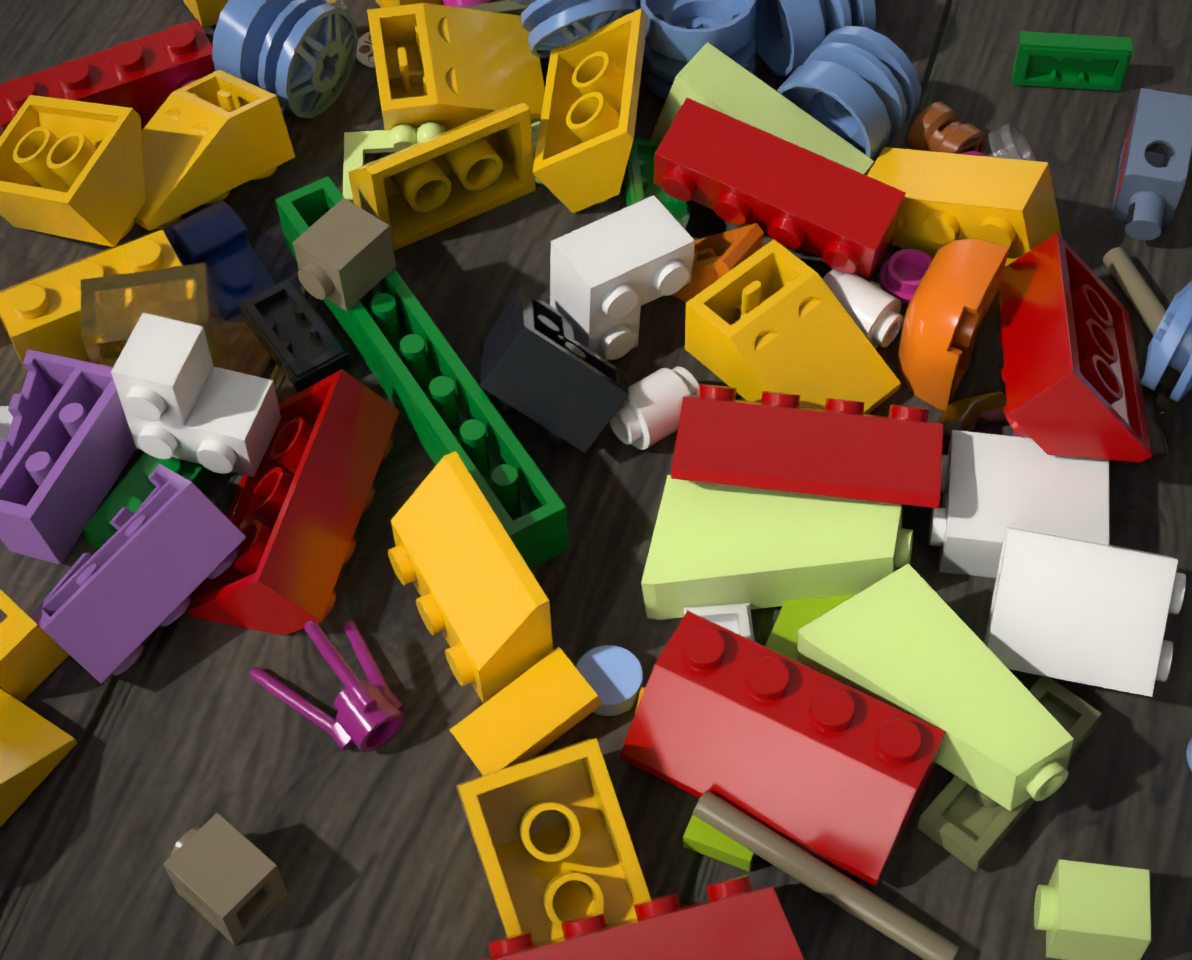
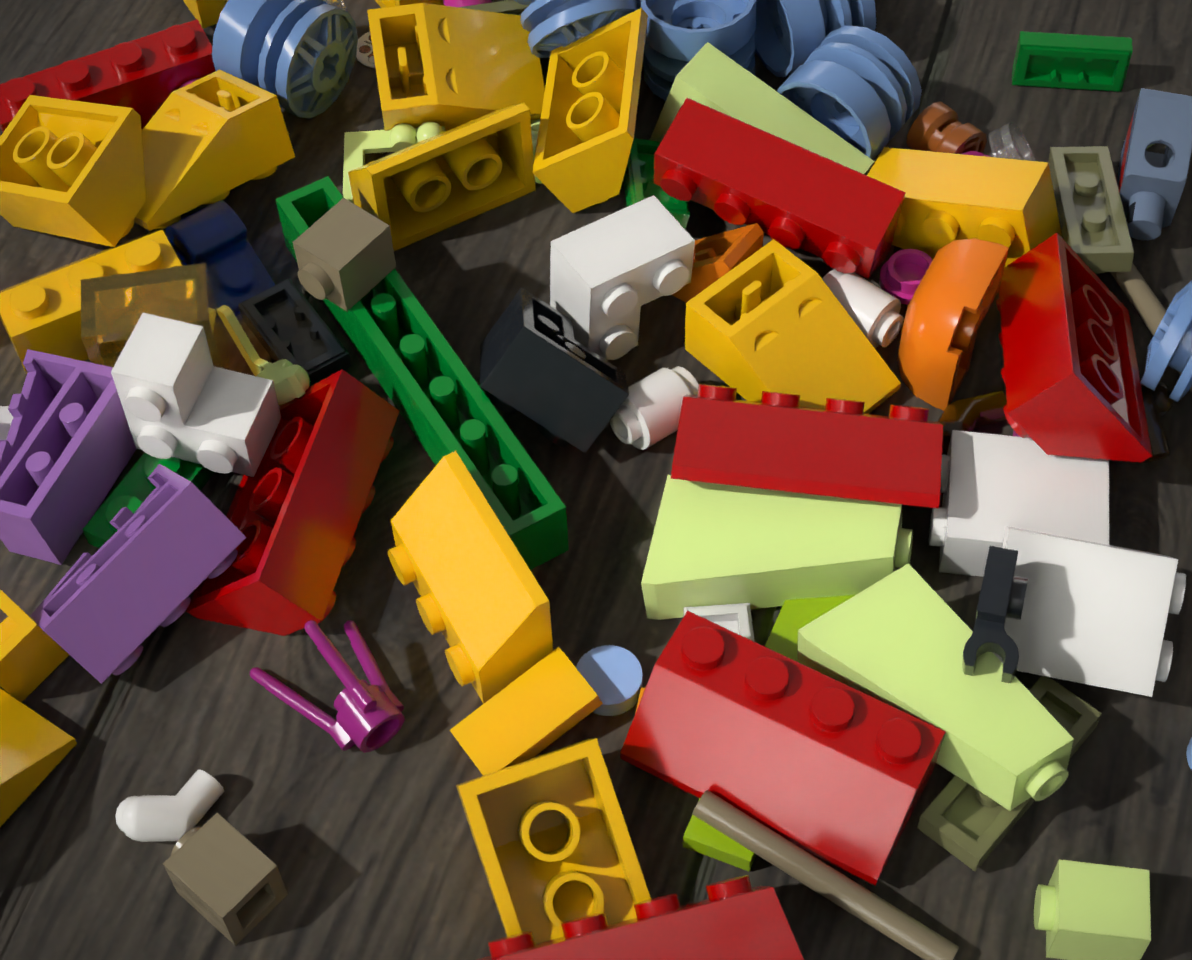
none -> white arm [115,769,224,842]
none -> yellowish green piece [216,305,310,405]
none -> black plate [962,546,1028,683]
none -> olive plate [1048,146,1134,274]

